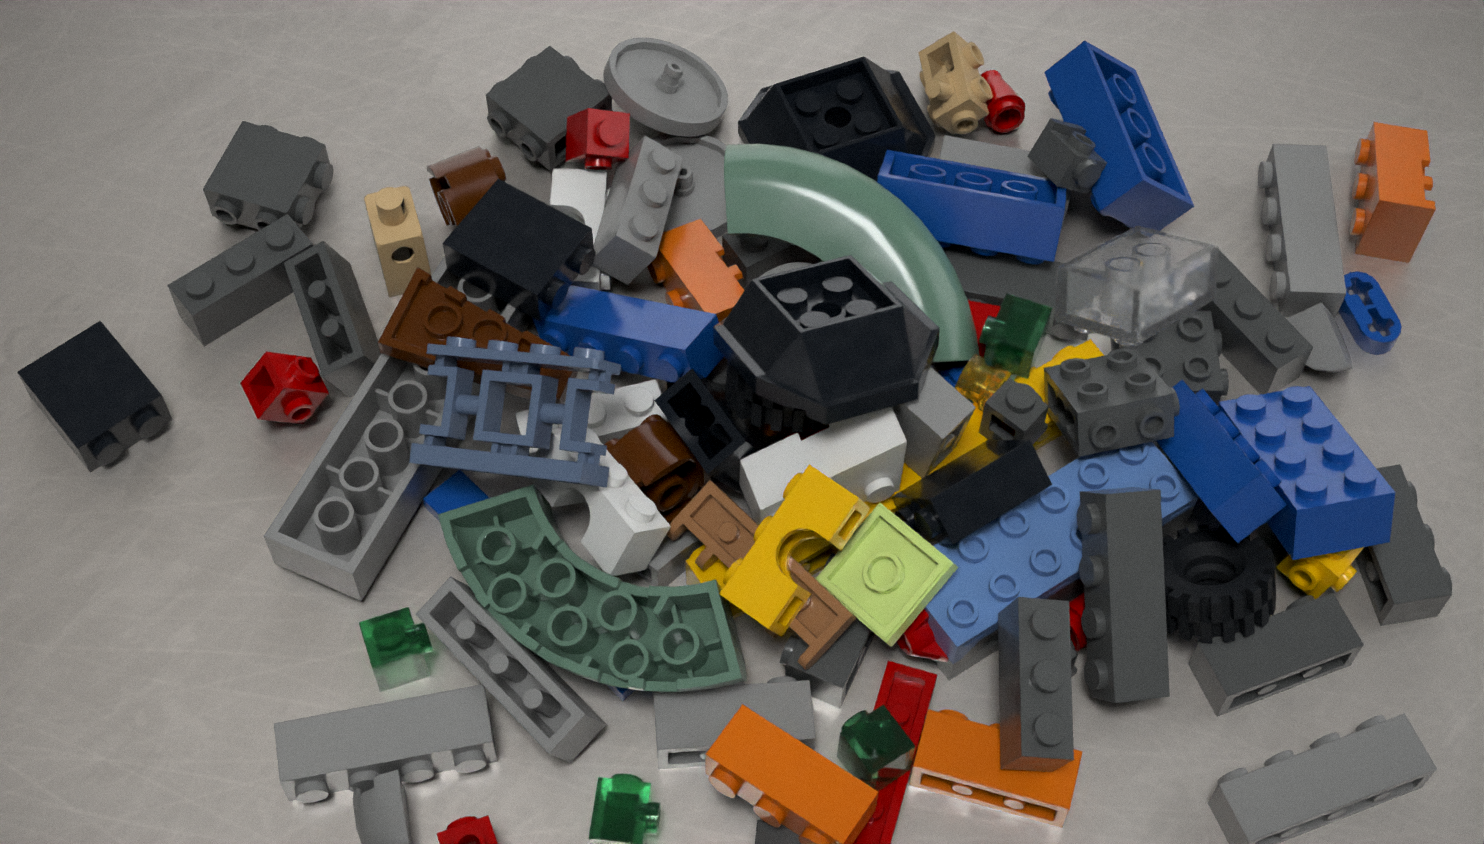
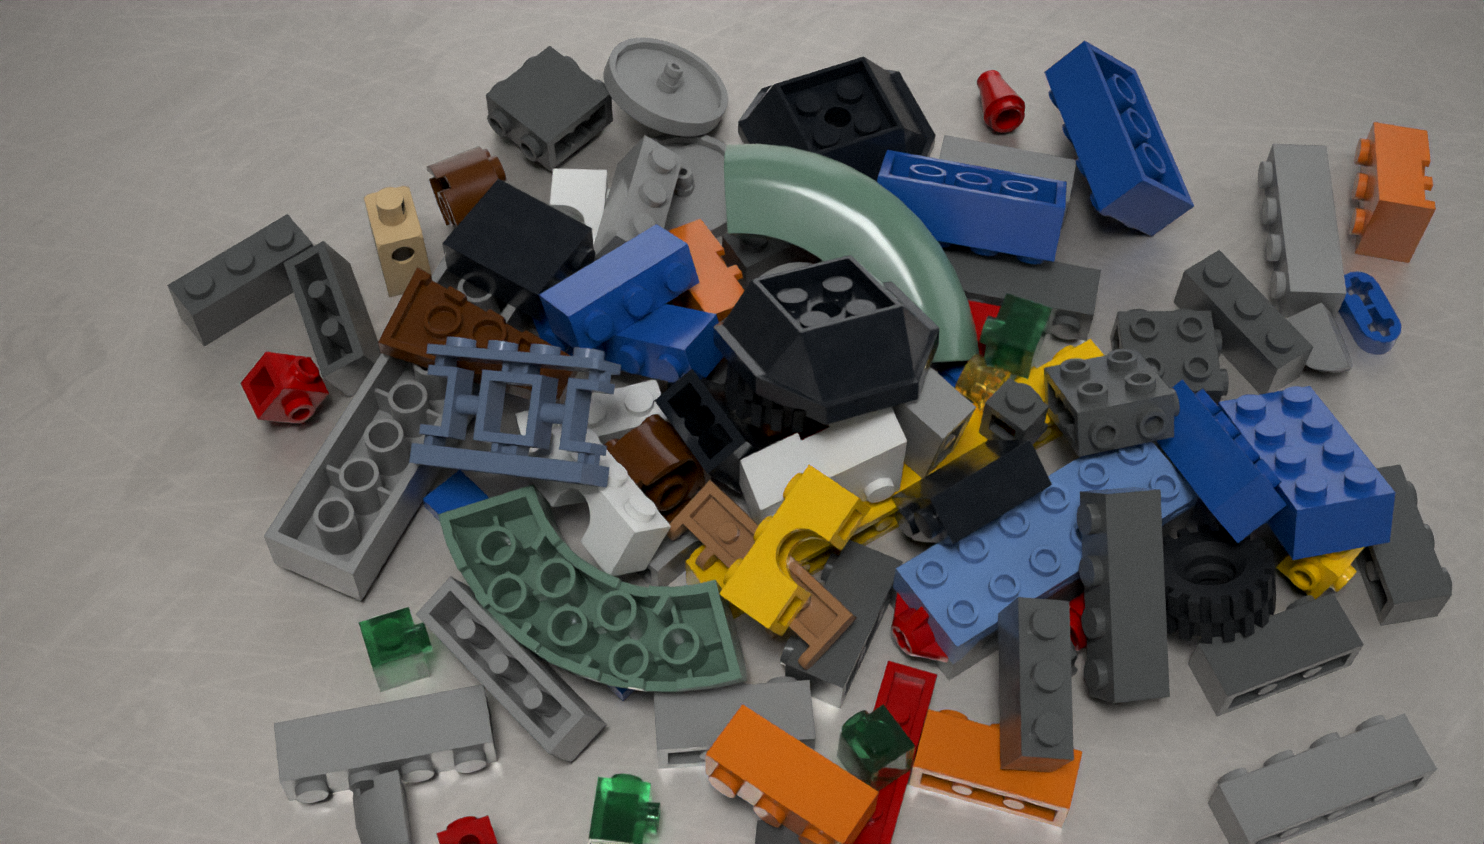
black brick [17,321,173,473] -> none
dark grey brick [203,121,333,231] -> none
red brick [566,108,630,170] -> none
yellowish green tile [816,502,959,647] -> none
tan brick [918,31,993,135] -> none
dark grey brick [1027,118,1107,193] -> none
clear brick [1055,225,1219,346] -> none
none -> blue brick [539,224,700,349]

